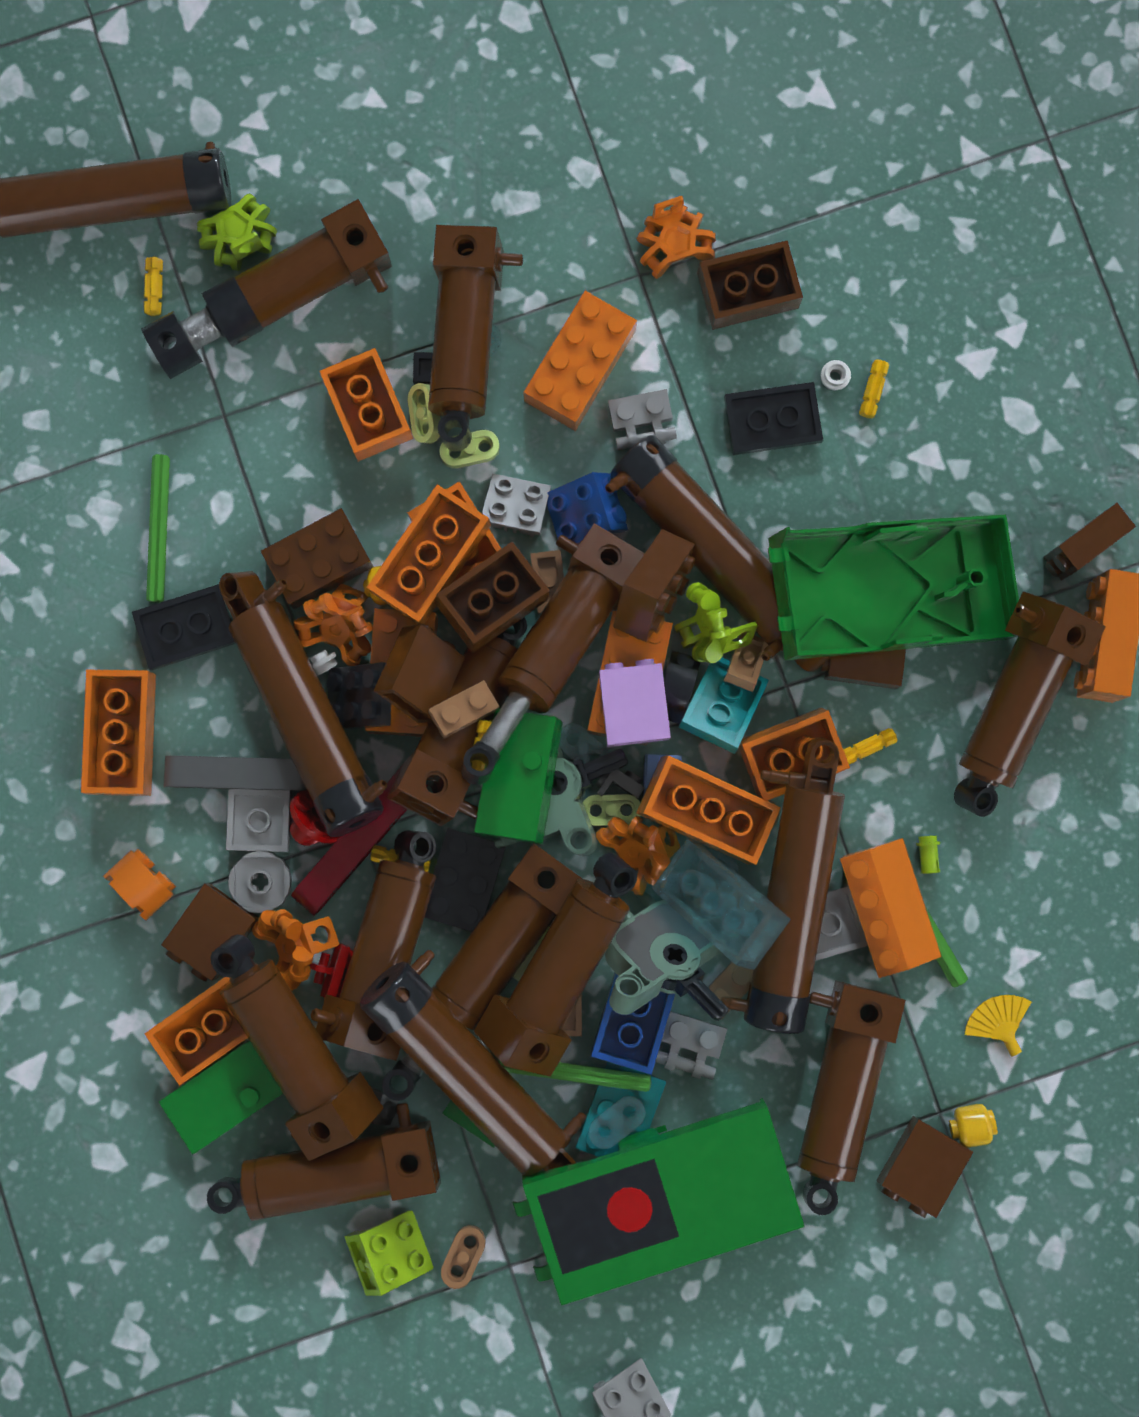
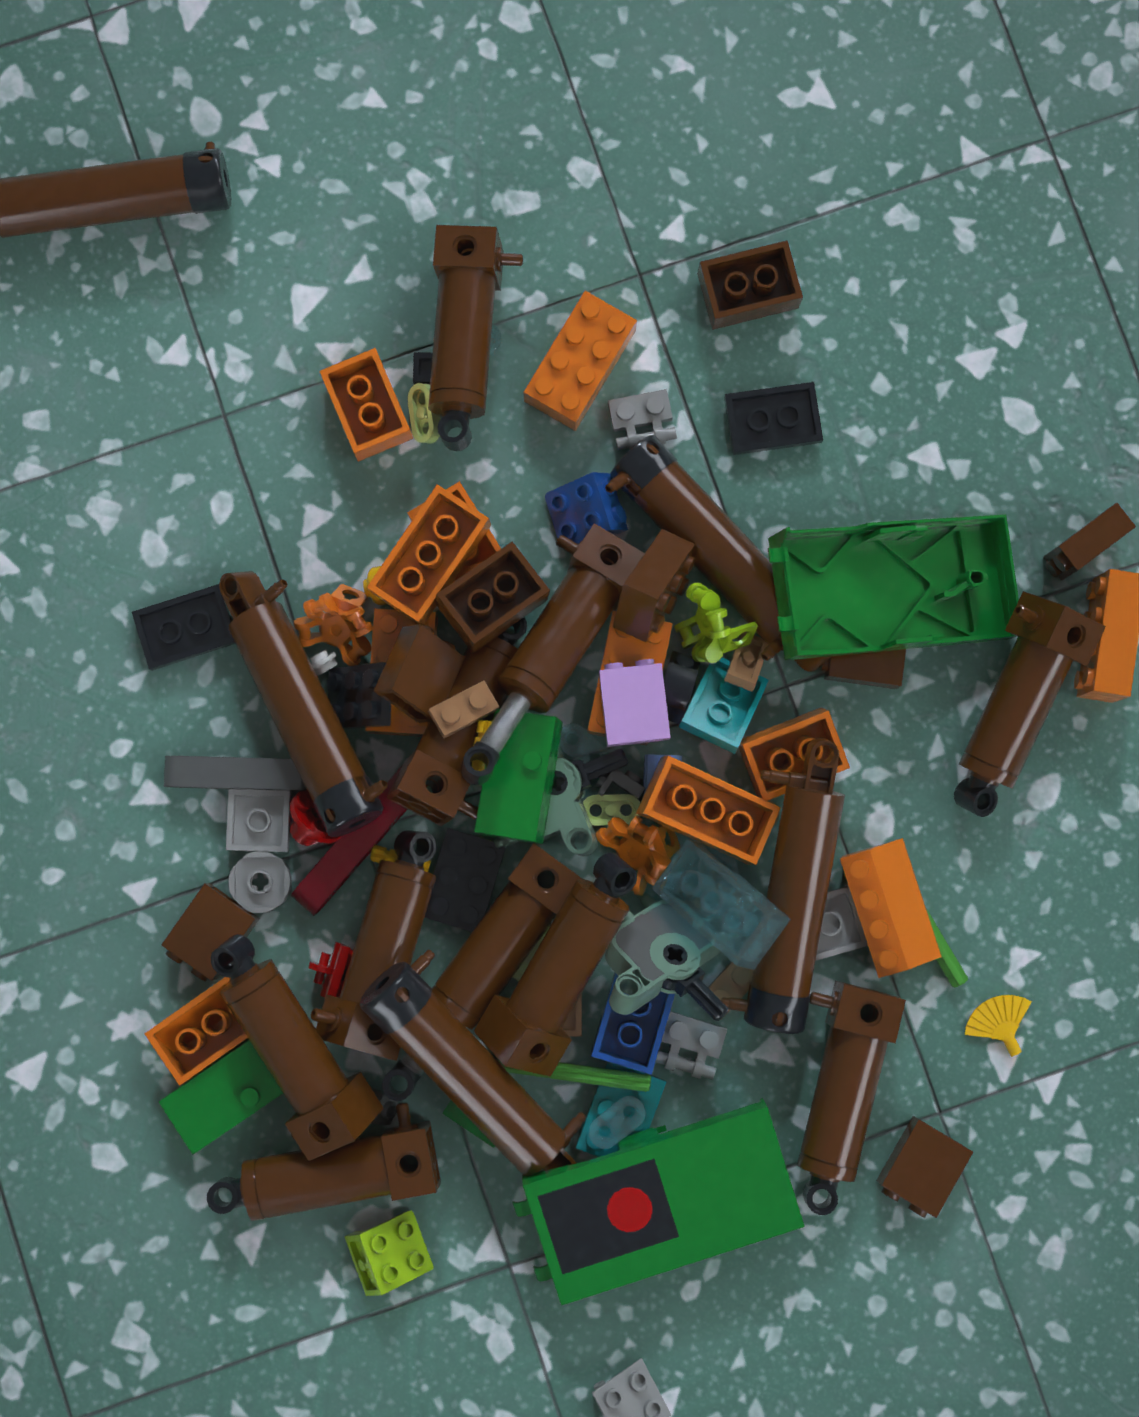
orange brick [81,669,156,796] -> none
orange brick [103,849,176,921] -> none
reddish brown piece [141,199,392,379] -> none
yellow axle [144,257,163,316] -> none
bright green axle [146,454,170,603] -> none
lime piece [197,193,277,271] -> none
orange piece [252,909,339,991] -> none
reddish brown brick [261,508,374,610] -> none
yellowish green plate [440,430,500,468] -> none
medium nougat plate [441,1225,486,1289] -> none
light grey hinge [482,474,551,537] -> none
medium nougat plate [530,550,564,615] -> none
orange piece [636,196,716,279] -> none
white plate [820,360,851,391] -> none
yellow axle [843,728,898,765] -> none
yellow axle [859,359,889,419] -> none
lime pin [916,835,940,874] -> none
yellow head [949,1104,998,1148] -> none

